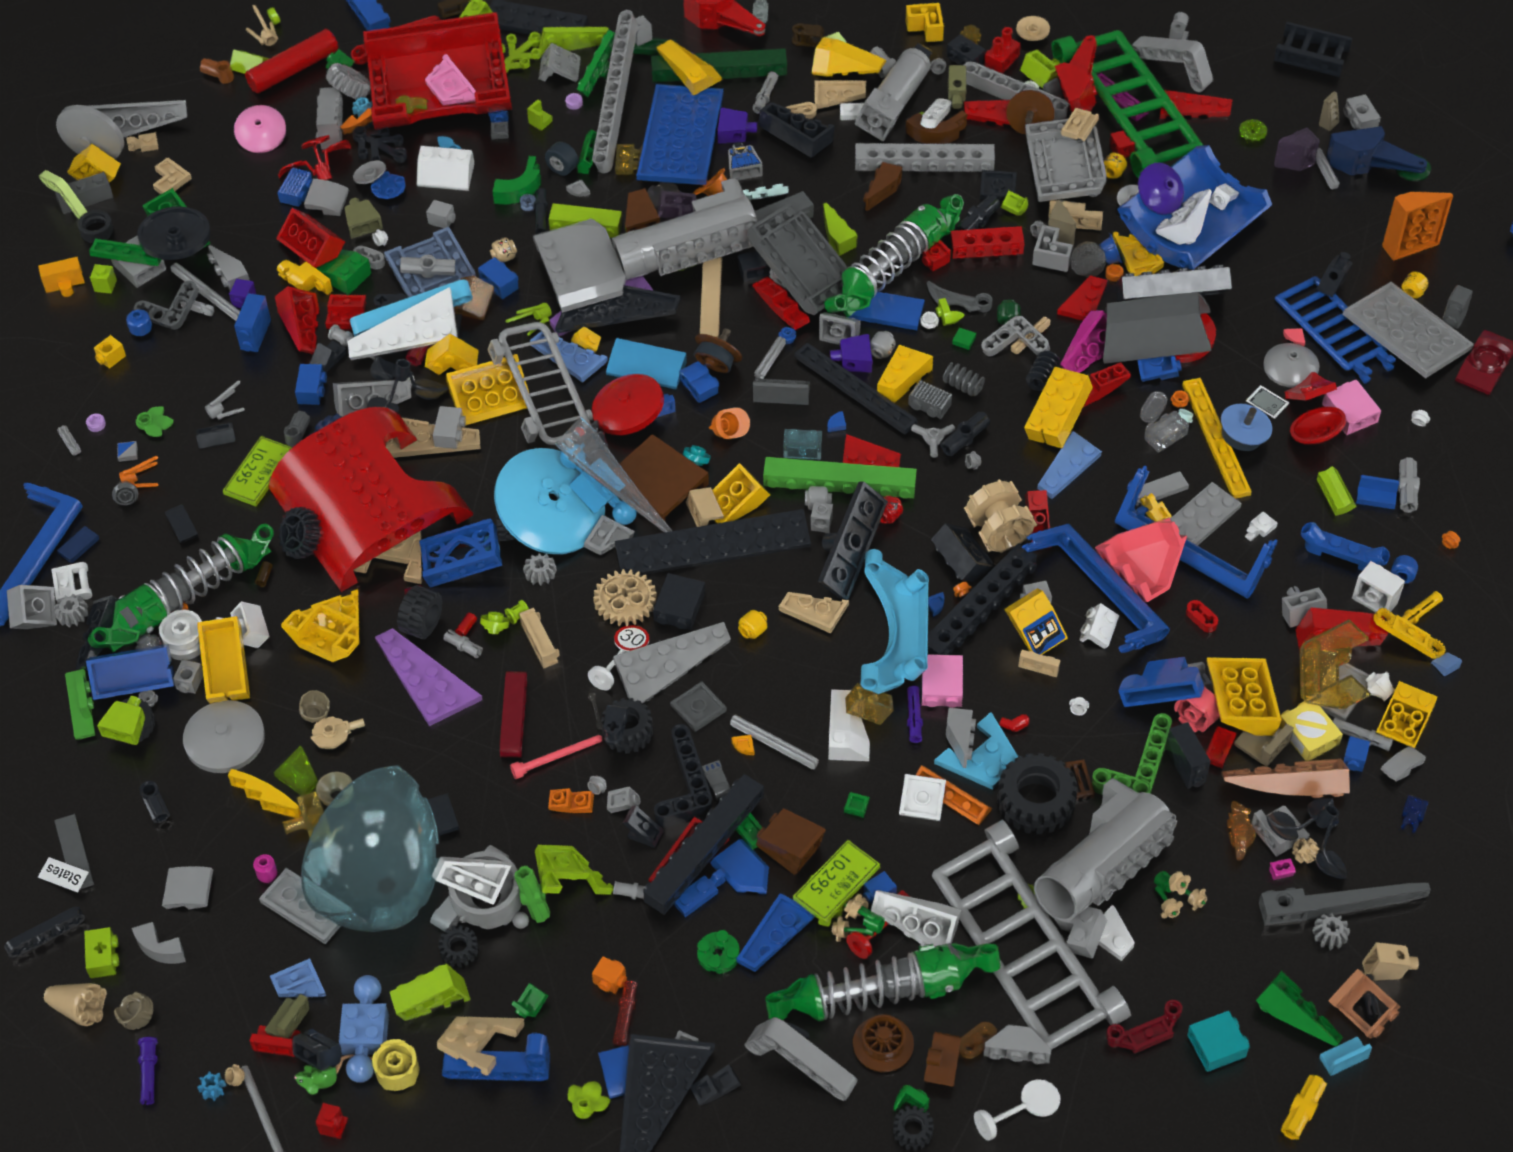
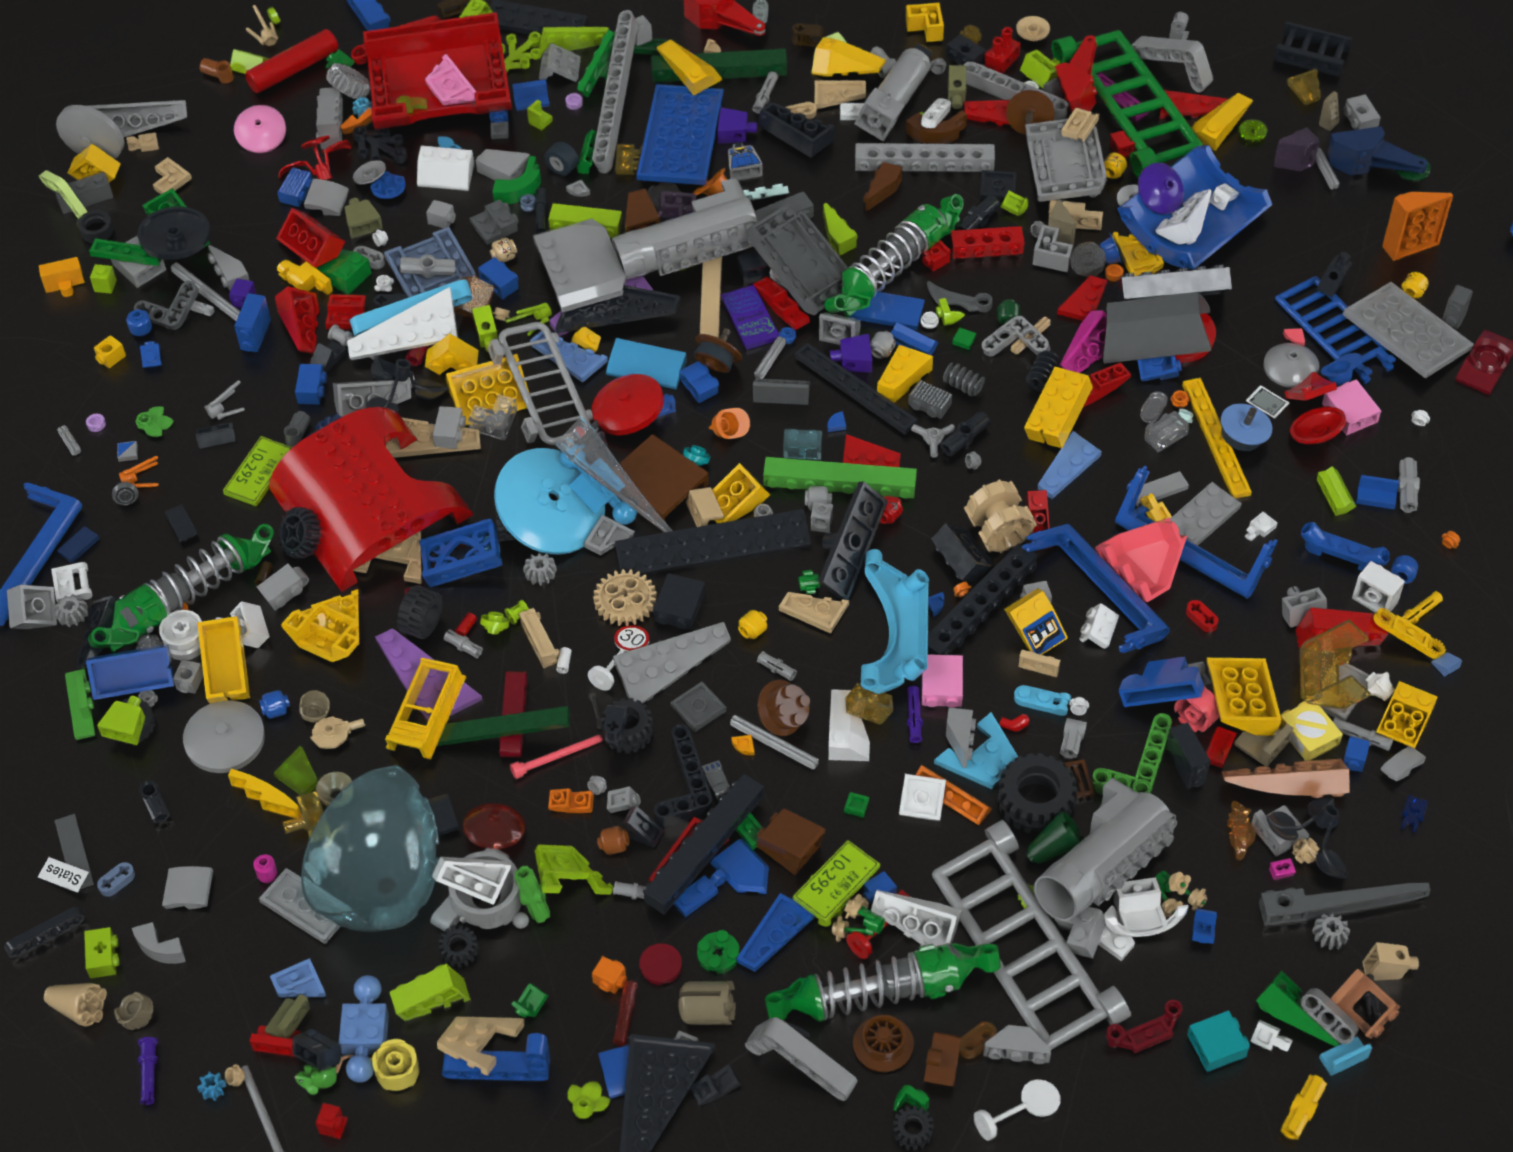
none -> sand blue beam [97,862,135,897]
none -> blue bracket [140,341,162,368]
none -> light grey hinge [257,564,309,611]
none -> blue head [259,690,290,719]
none -> white plate [374,275,394,292]
none -> yellow piece [385,657,466,759]
none -> dark green tile [413,706,570,749]
none -> clear red dish [463,803,525,849]
none -> clear brick [468,394,517,440]
none -> dark grey plate [470,200,518,245]
none -> lime torso [472,305,498,352]
none -> light grey slope [476,149,530,180]
none -> tan plate [492,307,510,321]
none -> blue panel [512,80,550,111]
none -> white piece [556,647,572,674]
none -> dark orange head [597,826,630,855]
none -> dark red tile [640,944,682,985]
none -> dark tan cylinder [678,981,736,1025]
none -> tan tile [704,39,721,53]
none -> dark purple tile [720,285,780,350]
none -> light grey plate [754,504,773,517]
none -> light grey pin [757,651,797,681]
none -> reddish brown piece [758,680,810,736]
none -> green gear [798,570,820,595]
none -> blue piece [890,322,938,355]
none -> medium azure plate [1014,685,1071,716]
none -> dark green cone [1027,811,1084,864]
none -> light grey piece [1060,718,1087,759]
none -> white piece [1105,877,1188,937]
none -> yellow wedge [1191,93,1253,151]
none -> blue bracket [1192,909,1217,944]
none -> white plate [1251,1020,1293,1052]
none -> clear yellow wing [1287,69,1321,105]
none -> light grey beam [1301,988,1358,1044]
none -> blue piece [1321,353,1362,387]

